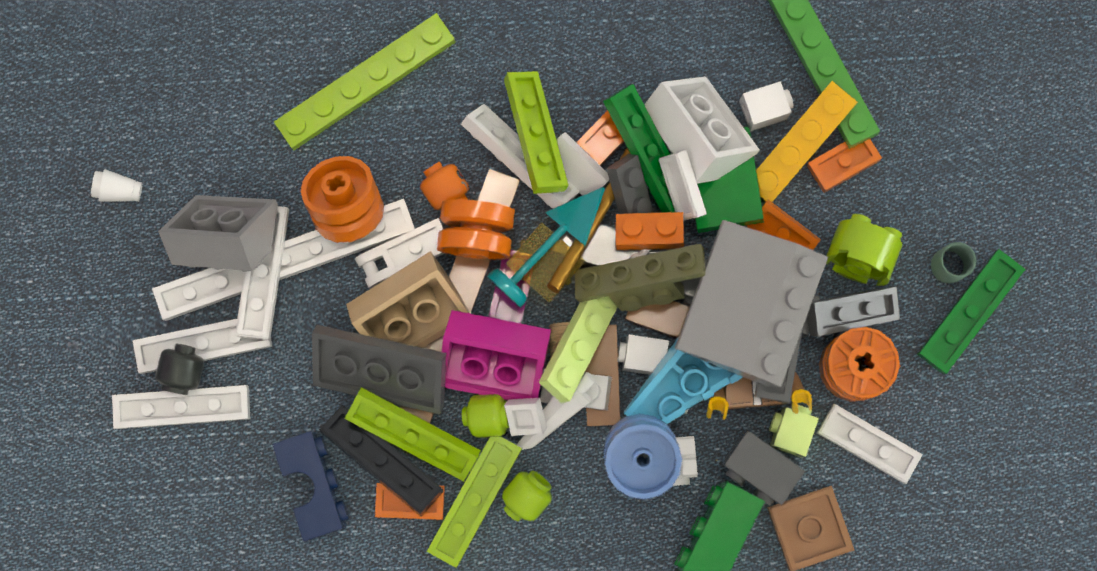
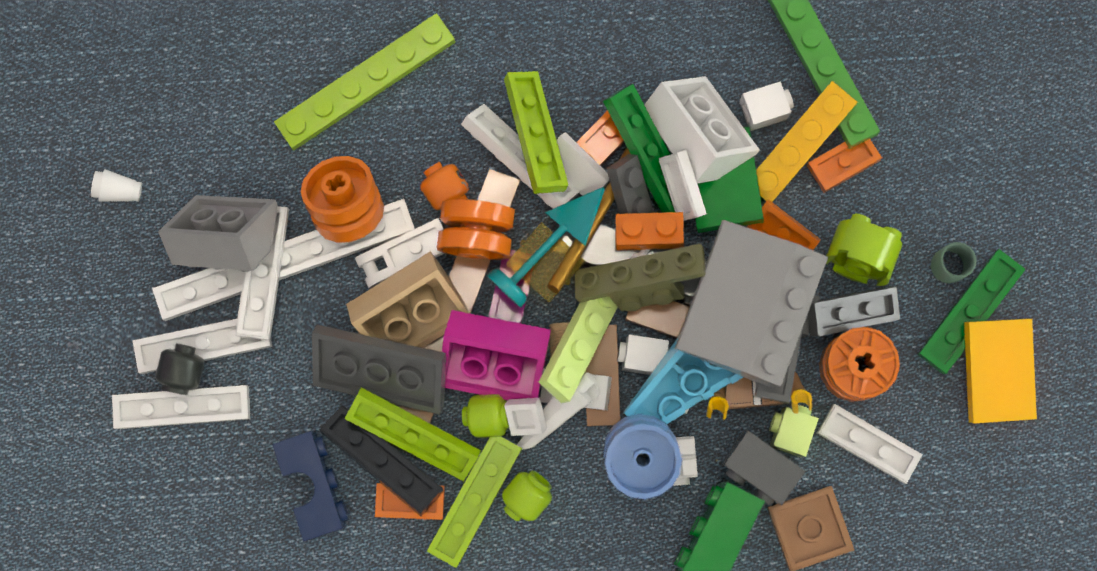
none -> yellow tile [964,319,1037,424]

